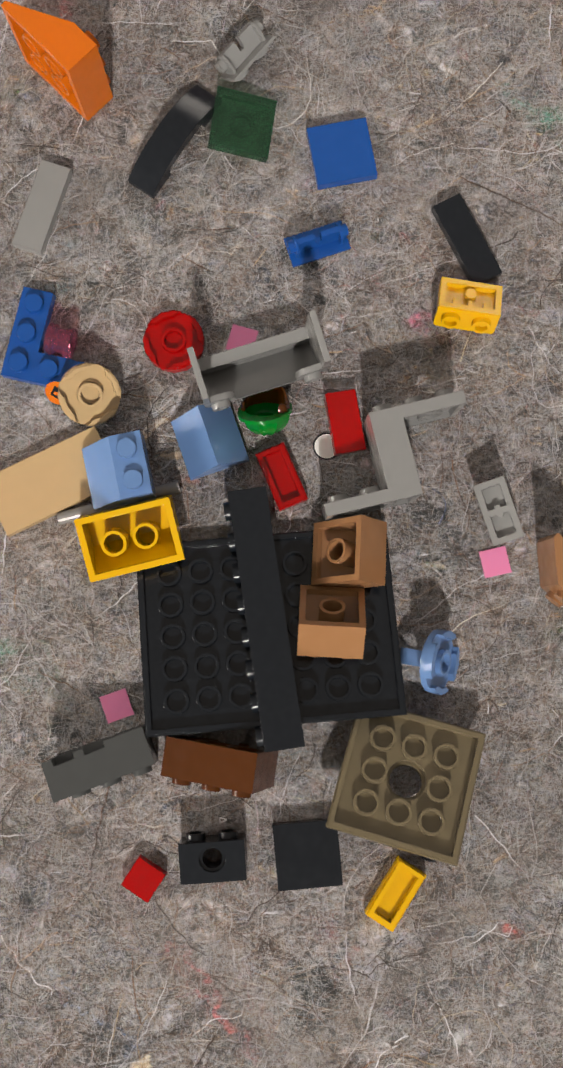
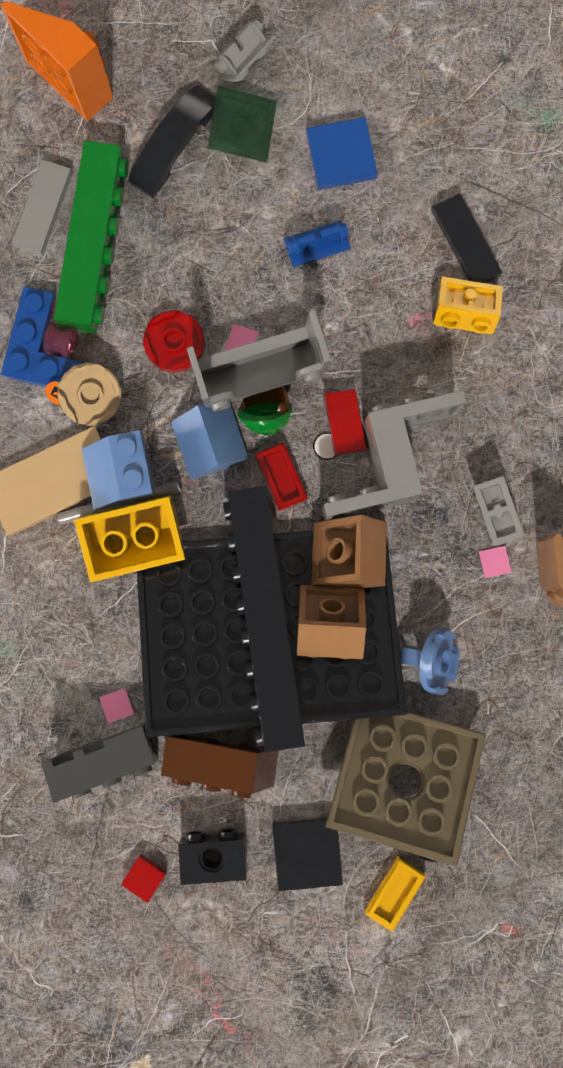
none -> green brick [54,140,129,334]

